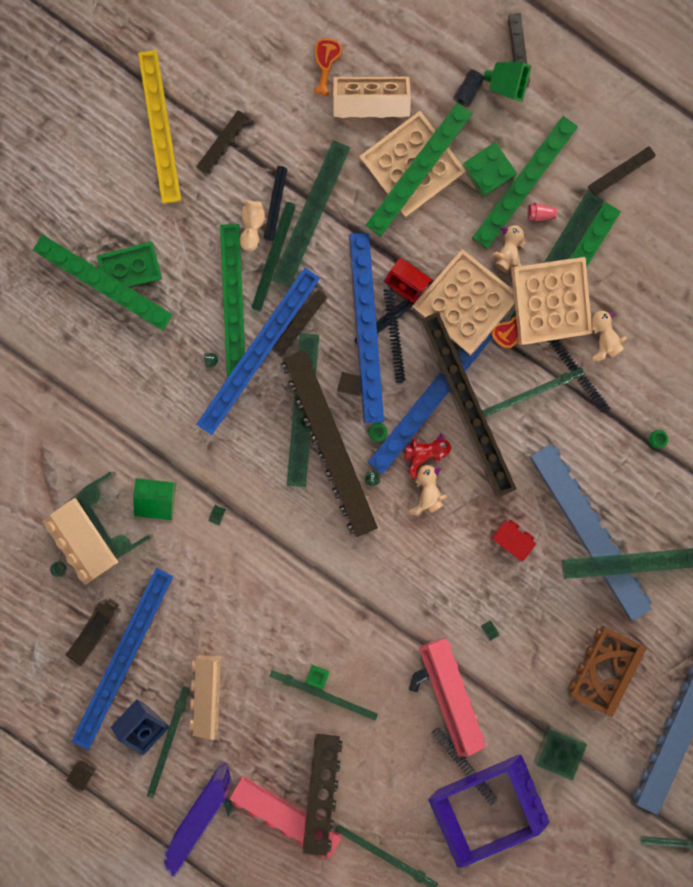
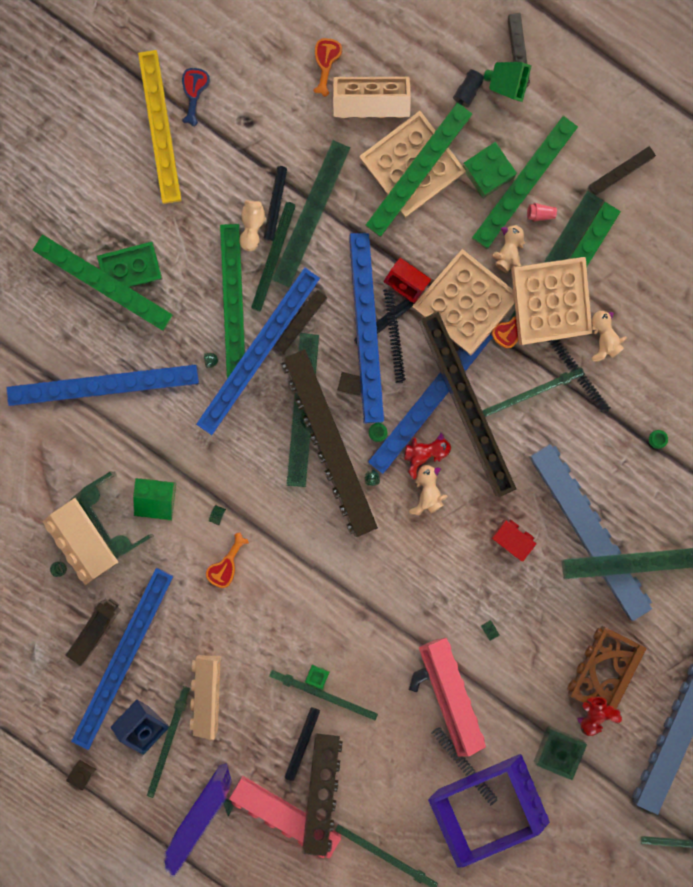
dark brown piece [196,110,249,176] -> none
none -> blue plate [6,365,199,406]
none -> dark blue piece [182,68,210,126]
none -> orange piece [206,533,249,588]
none -> black axle [285,707,320,781]
none -> red animal [577,697,622,736]

